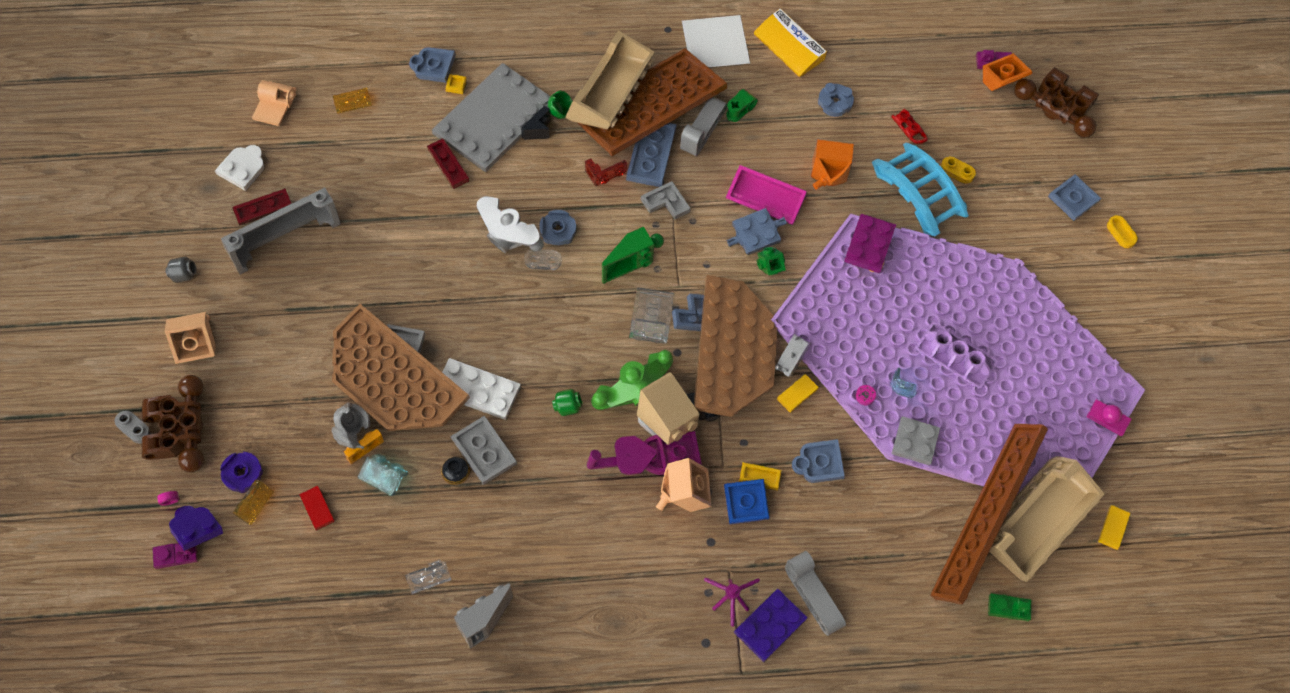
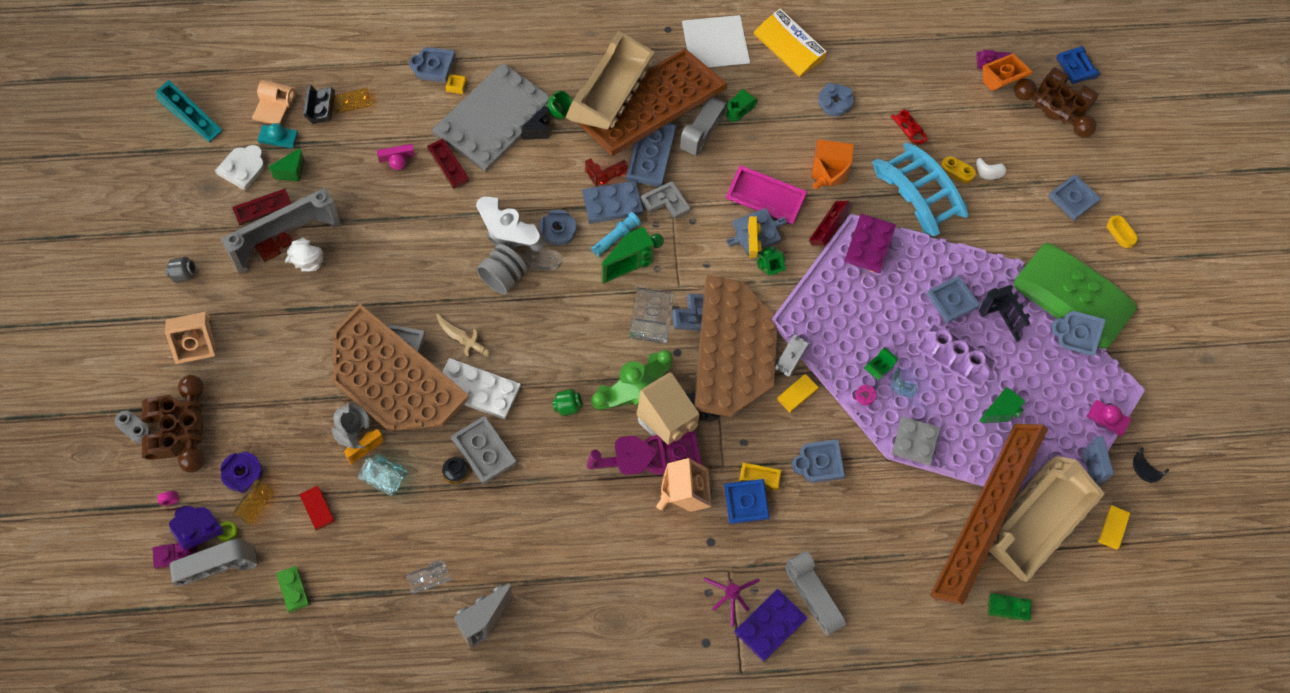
none -> teal slope [156,80,222,142]
none -> light grey beam [170,539,258,586]
none -> lime tile [217,521,239,542]
none -> clear red plate [255,232,292,263]
none -> teal tile [257,123,298,148]
none -> green slope [268,148,305,182]
none -> bright green plate [276,566,309,613]
none -> white hair [285,237,323,272]
none -> black bracket [303,85,335,124]
none -> dark pink tile [377,144,415,170]
none -> tan piece [436,314,491,357]
none -> light grey wheel [476,244,527,295]
none -> sand blue plate [582,181,643,224]
none -> medium azure pin [591,212,641,257]
none -> yellow plate [748,216,761,258]
none -> dark red plate [808,201,852,246]
none -> green bracket [864,347,898,381]
none -> sand blue plate [926,276,980,324]
none -> white hair [976,158,1006,180]
none -> black plate [979,284,1030,342]
none -> green slope [979,387,1025,423]
none -> bright green wedge [1014,243,1137,349]
none -> sand blue plate [1051,311,1106,356]
none -> blue plate [1056,46,1100,84]
none -> sand blue plate [1082,436,1114,487]
none -> black helmet [1133,447,1169,483]

